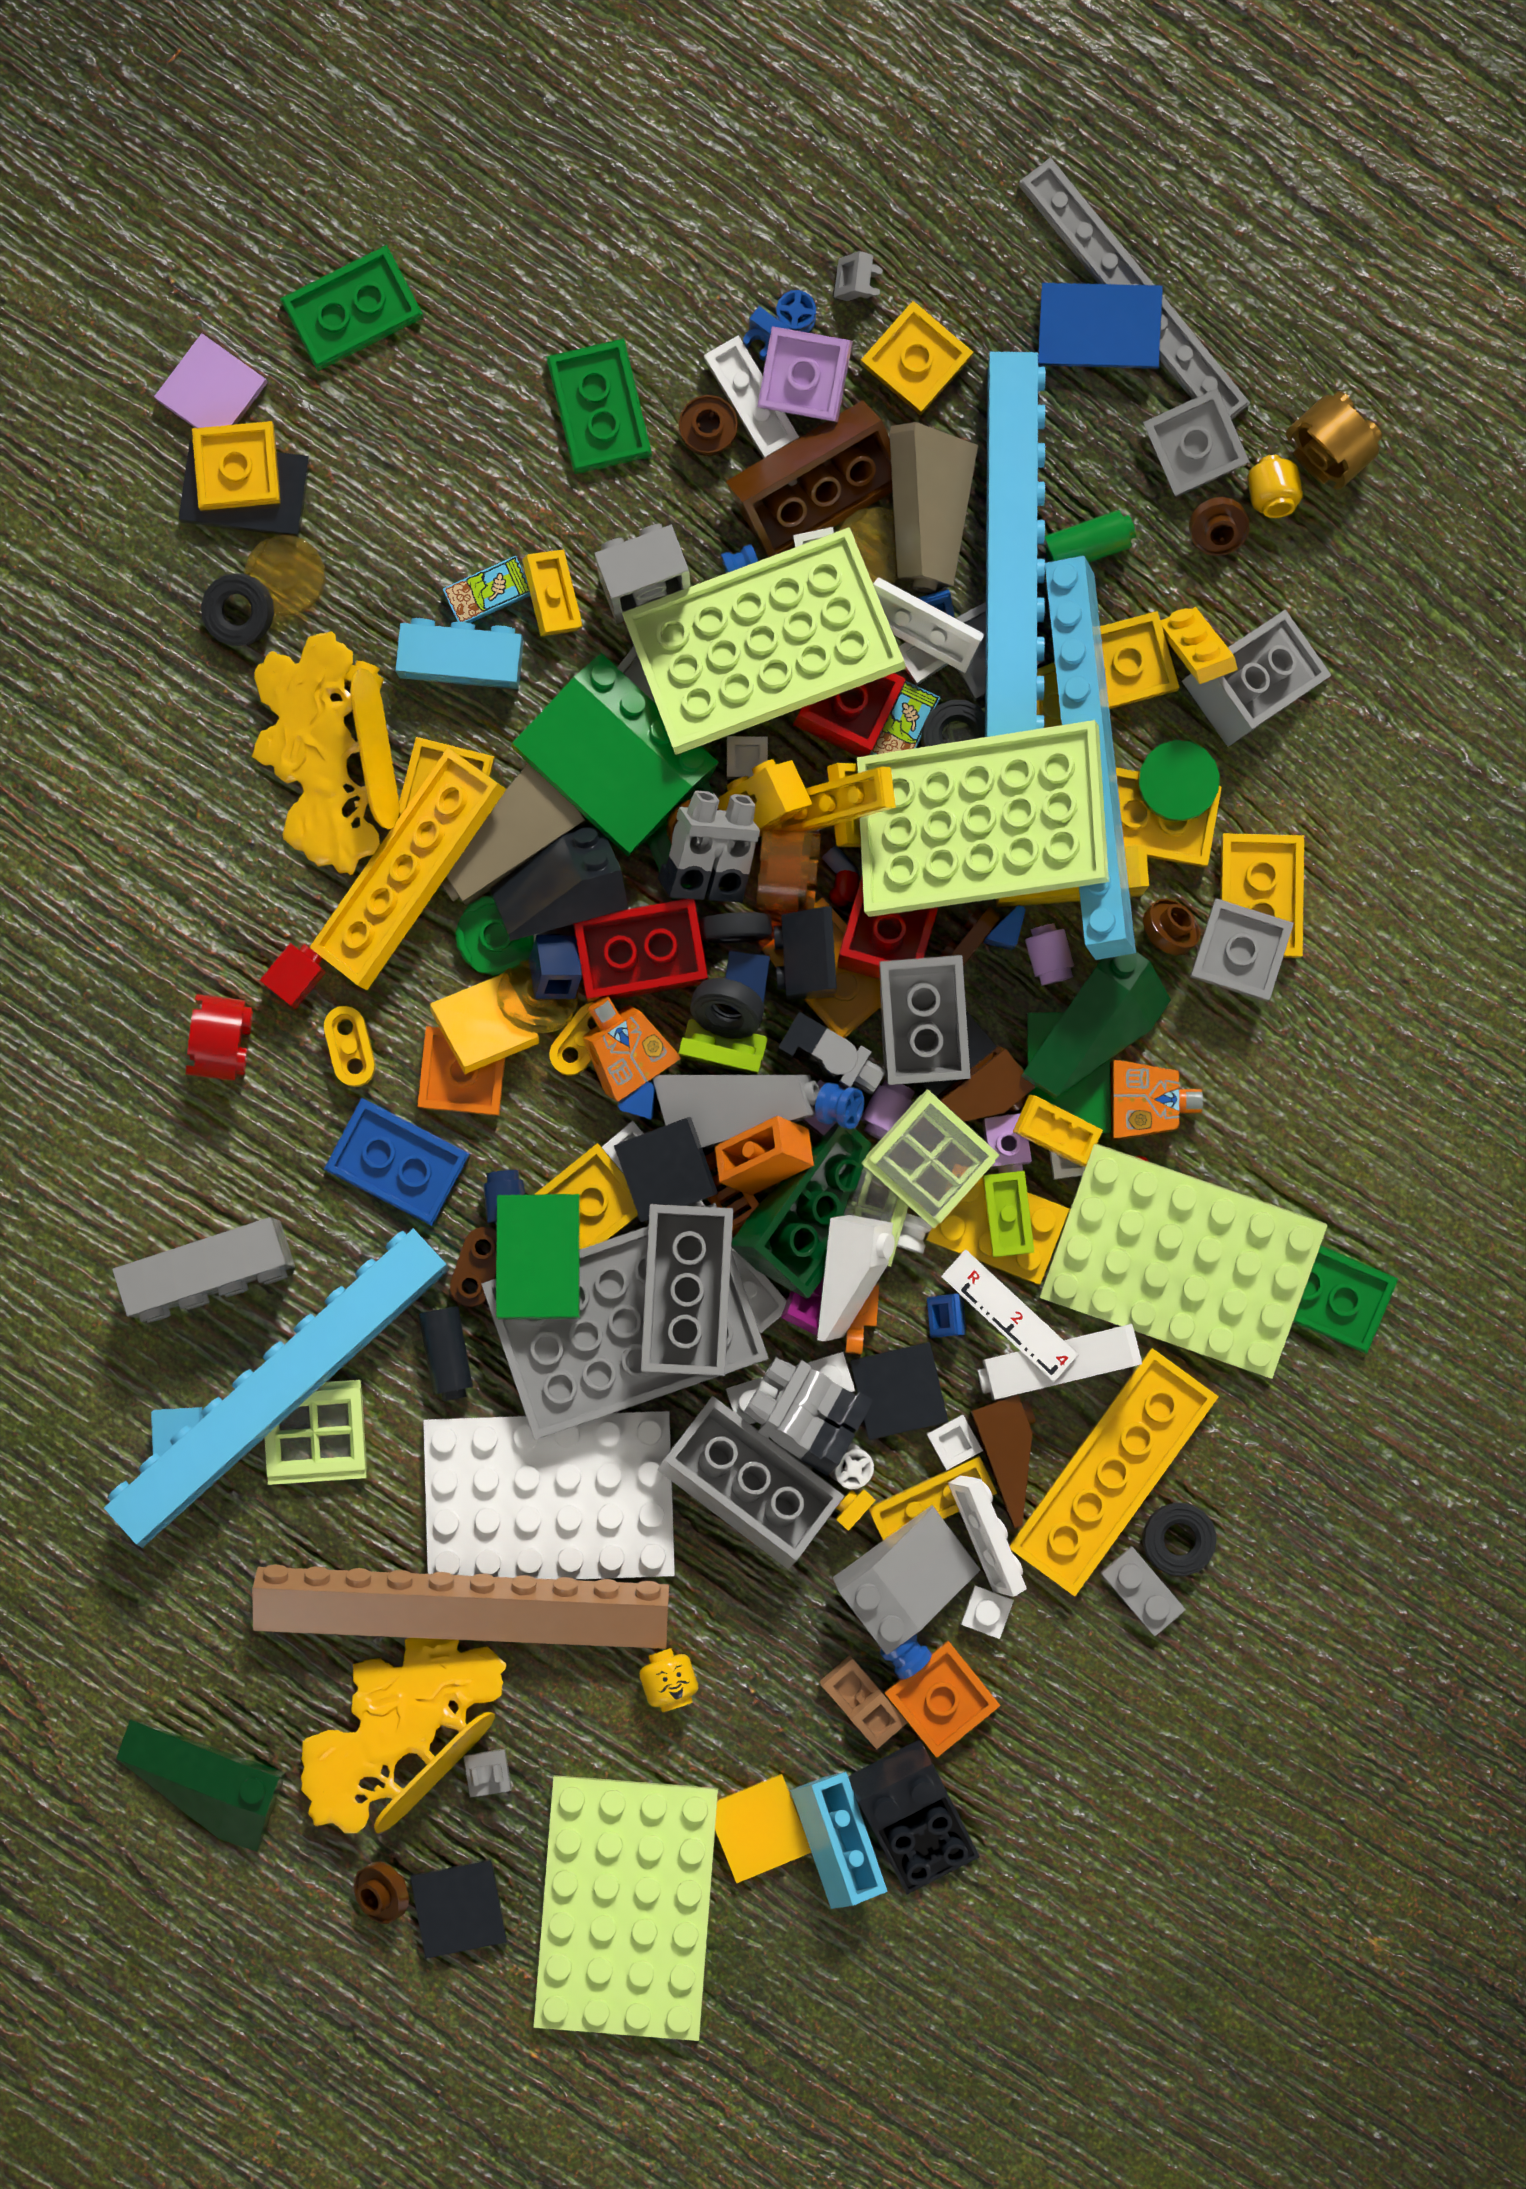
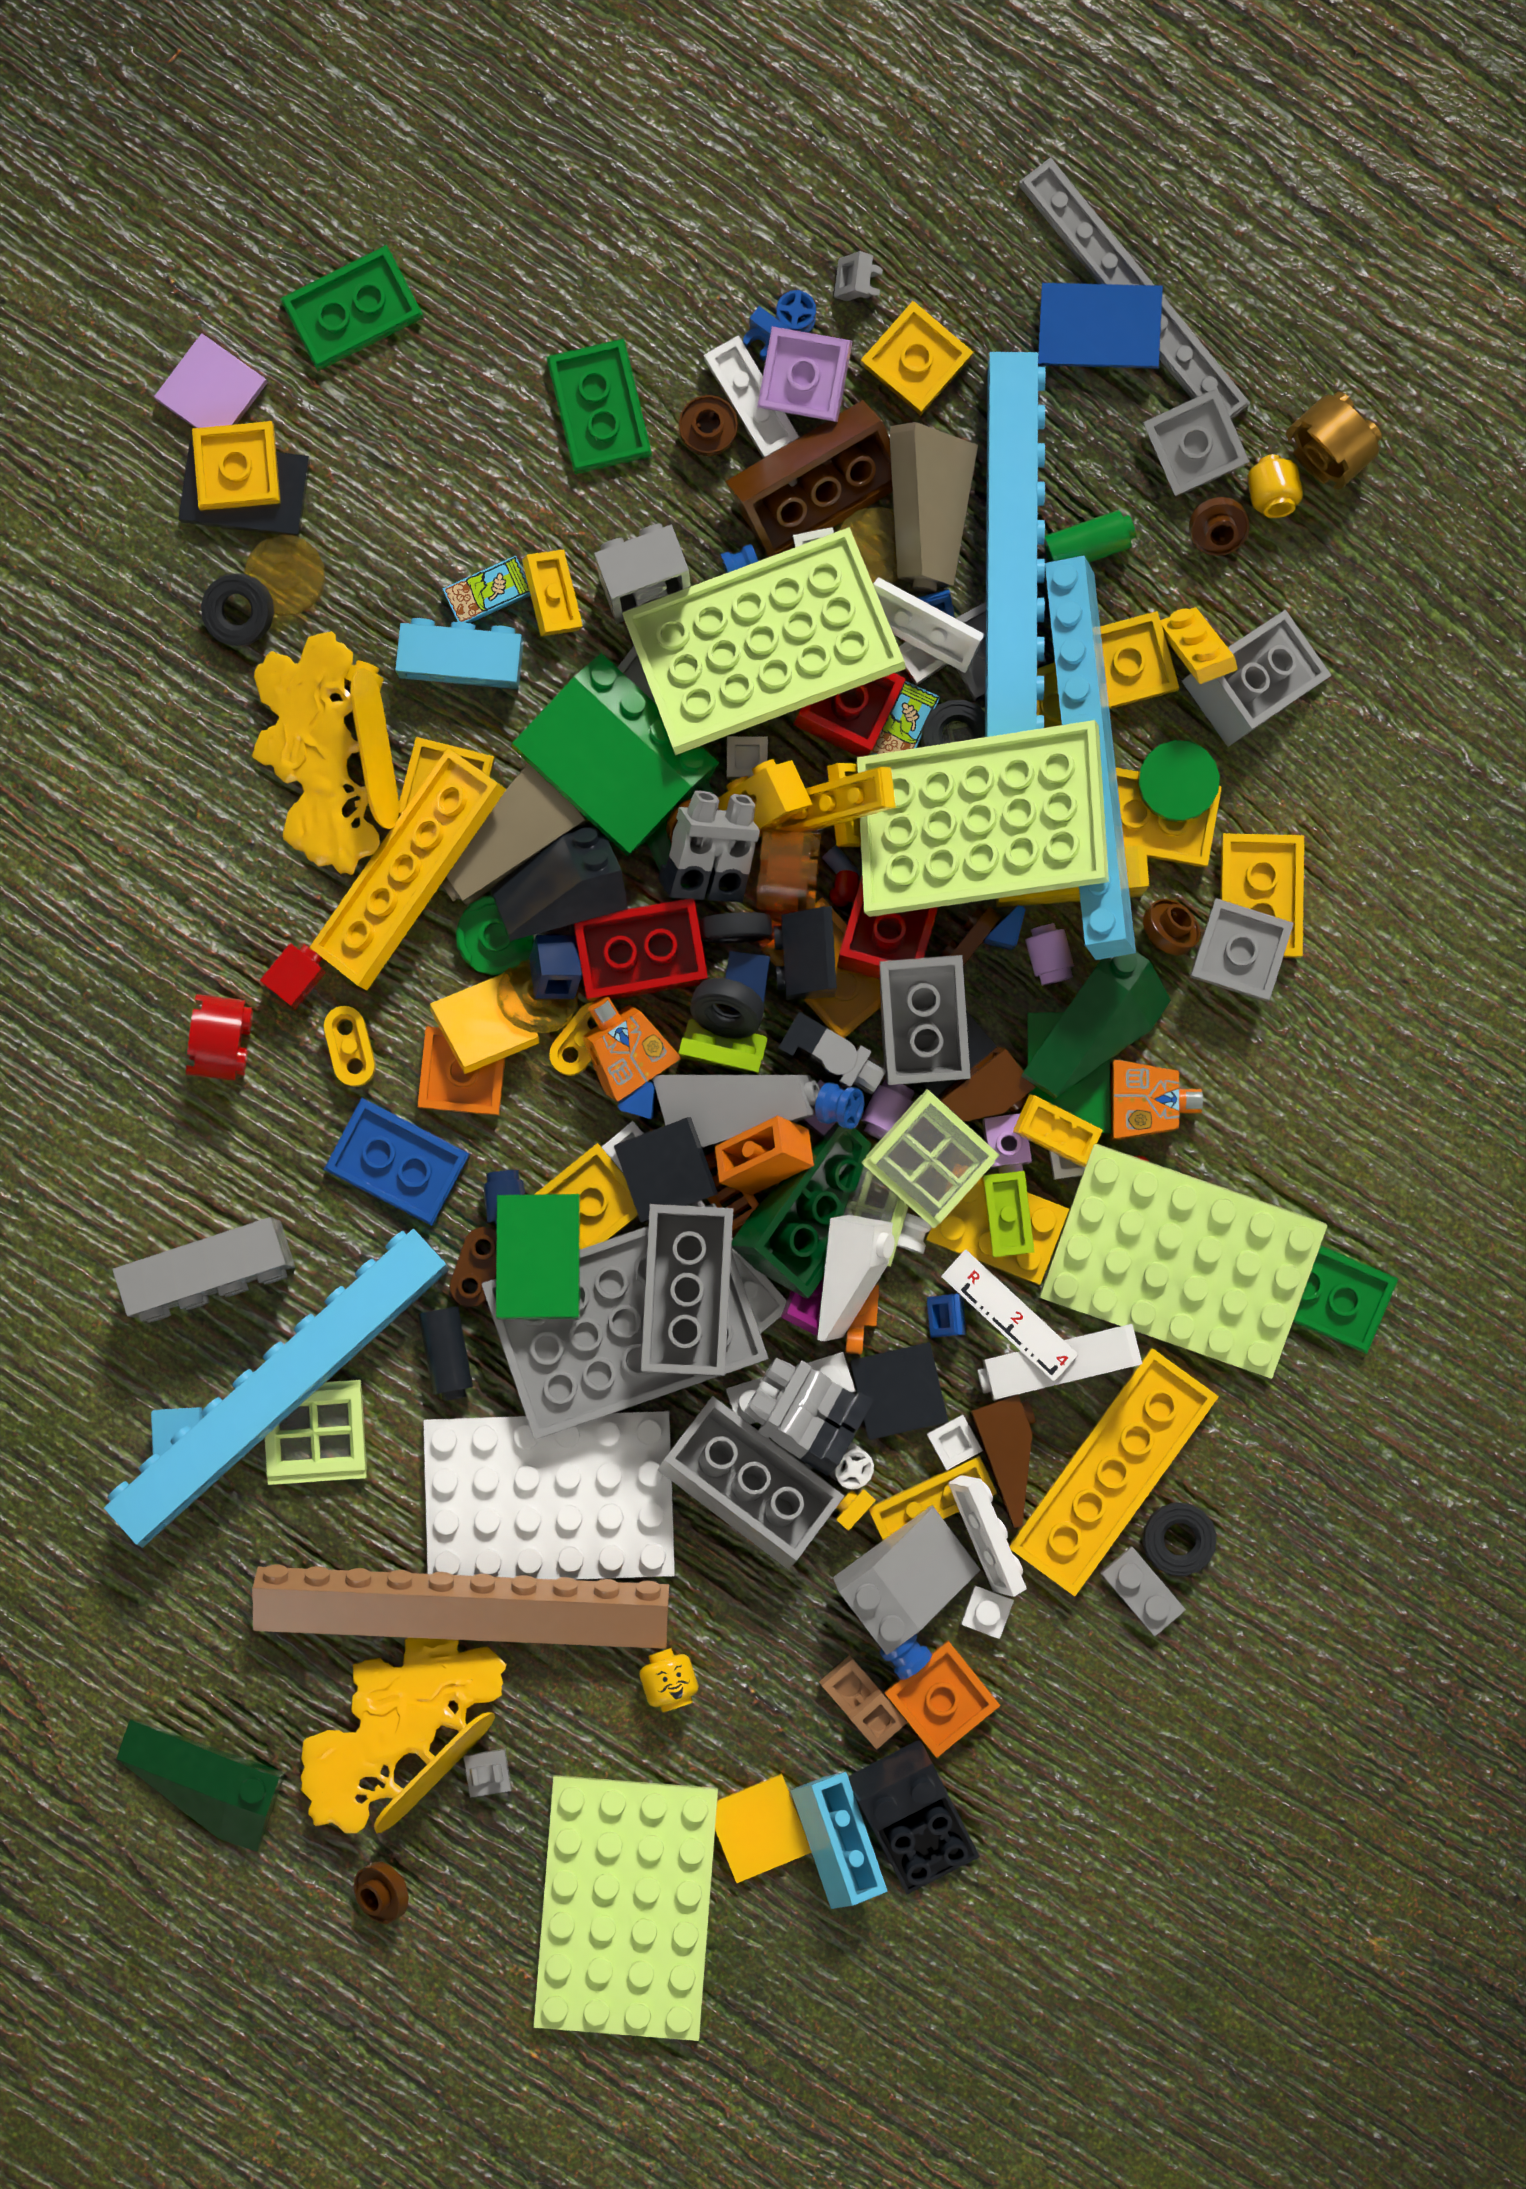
black tile [410,1859,508,1959] -> none

